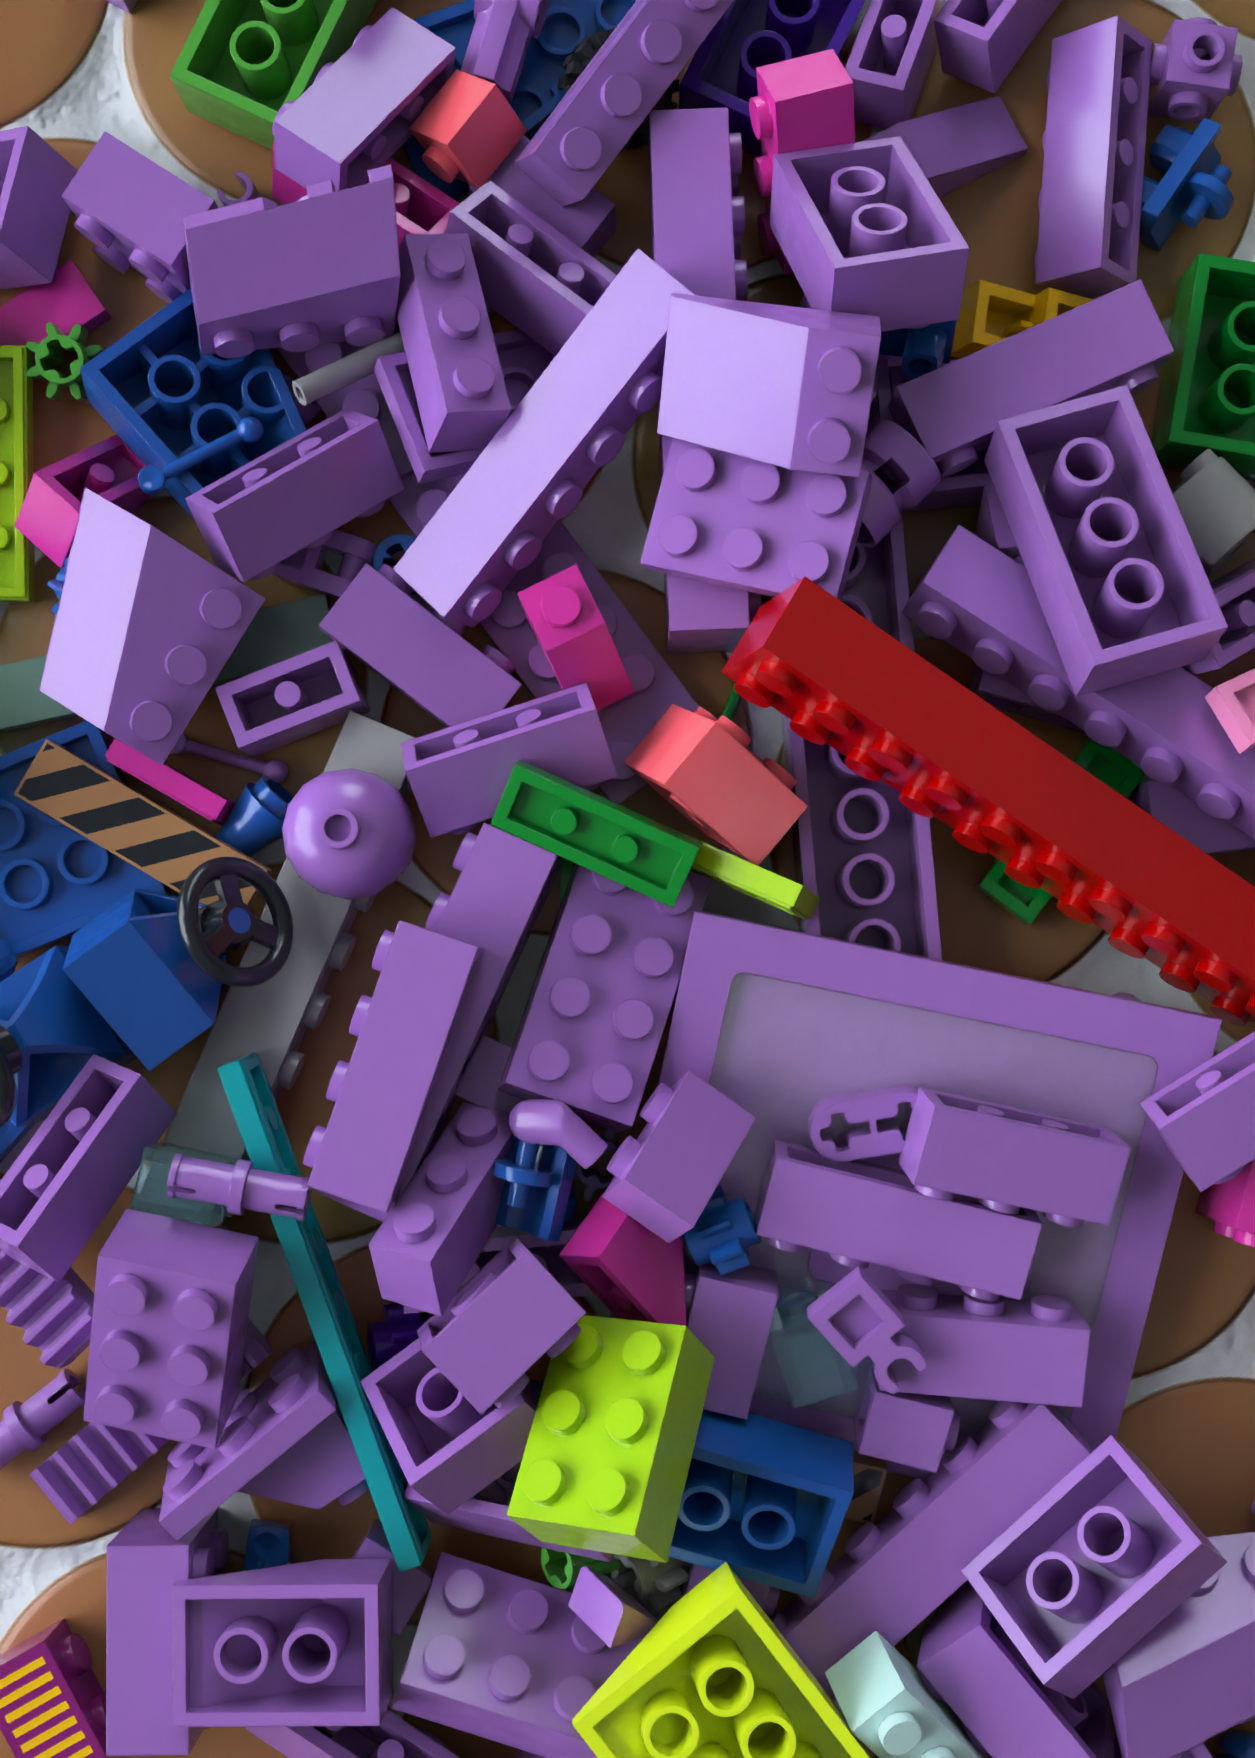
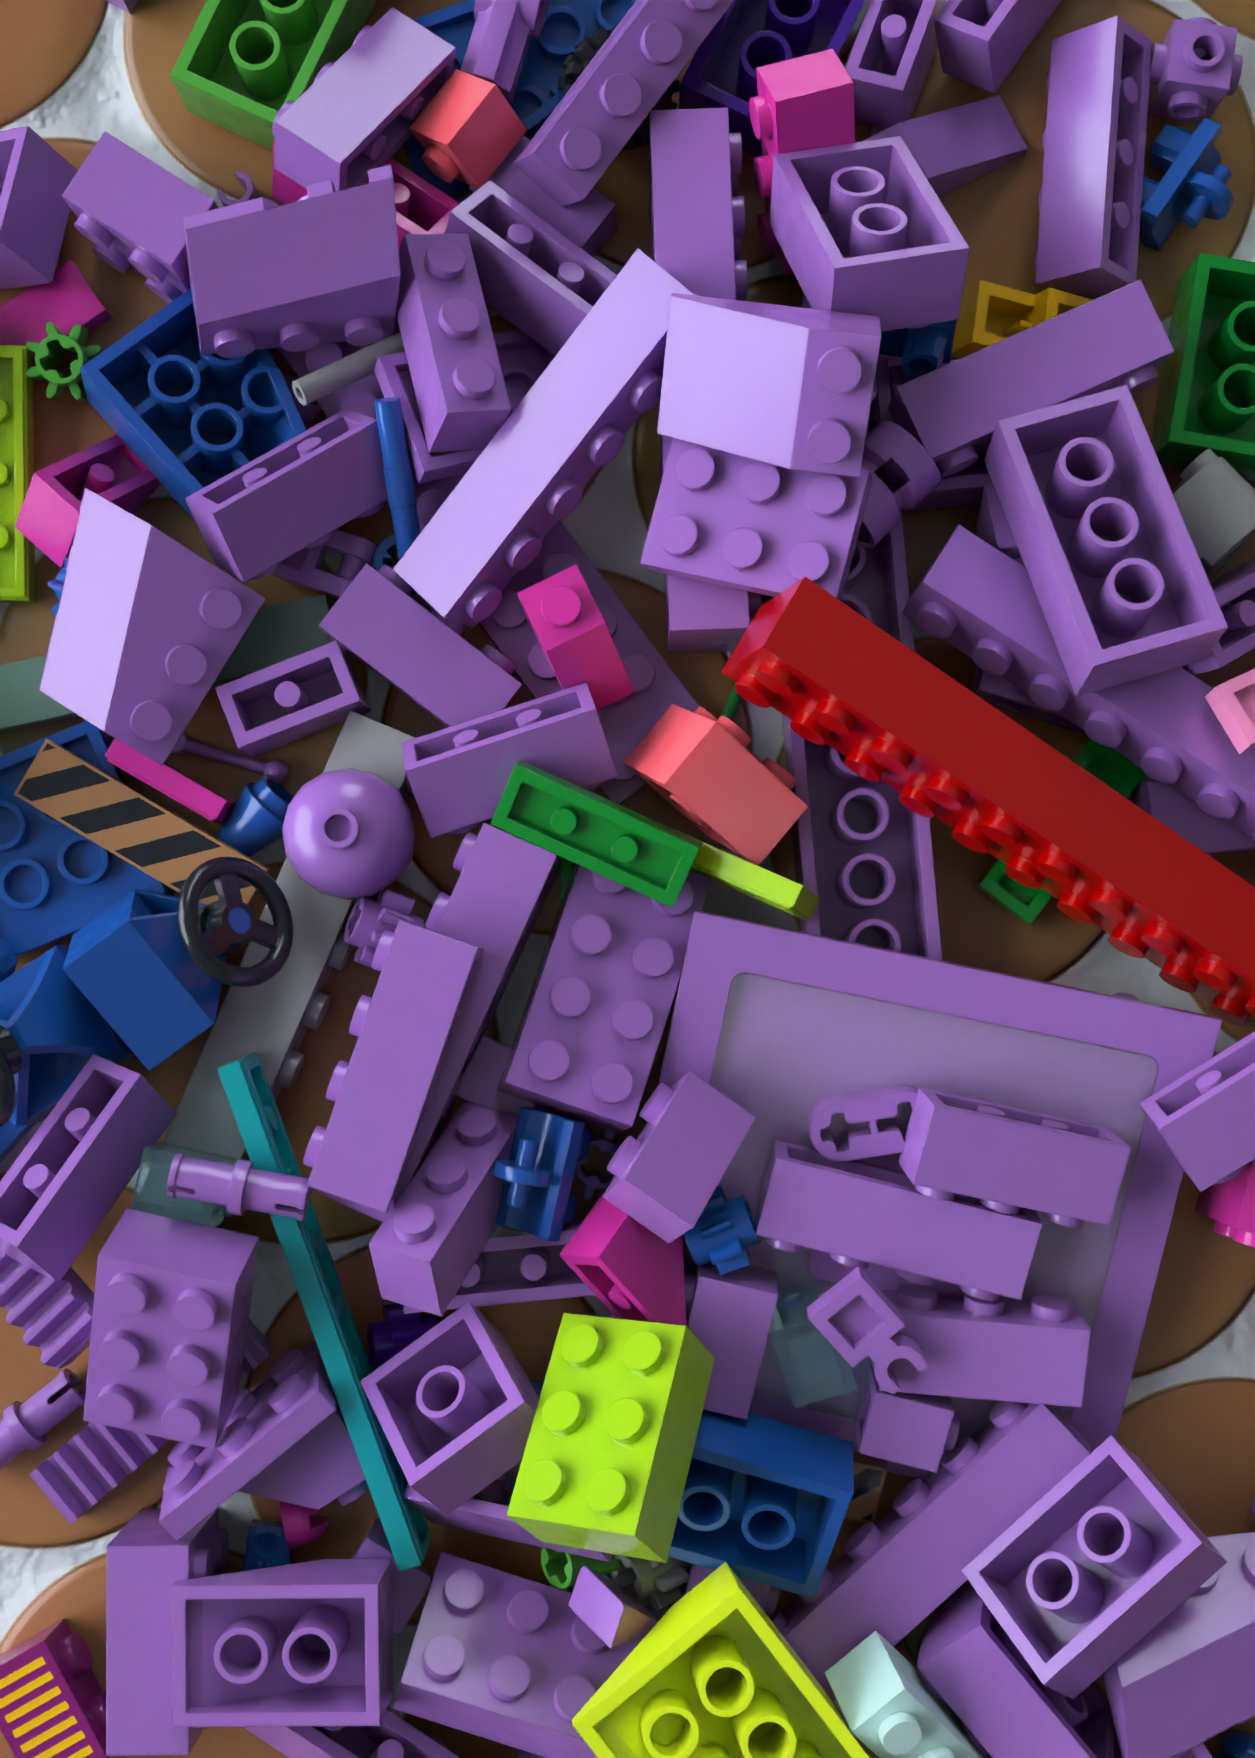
blue hinge [137,416,263,495] -> none
medium lavender slope [417,1237,586,1415] -> none
medium lavender arm [509,1099,607,1169] -> none
none -> dark pink hinge [279,1501,329,1550]
none -> medium lavender gear [344,889,424,967]
none -> blue piece [374,397,420,560]

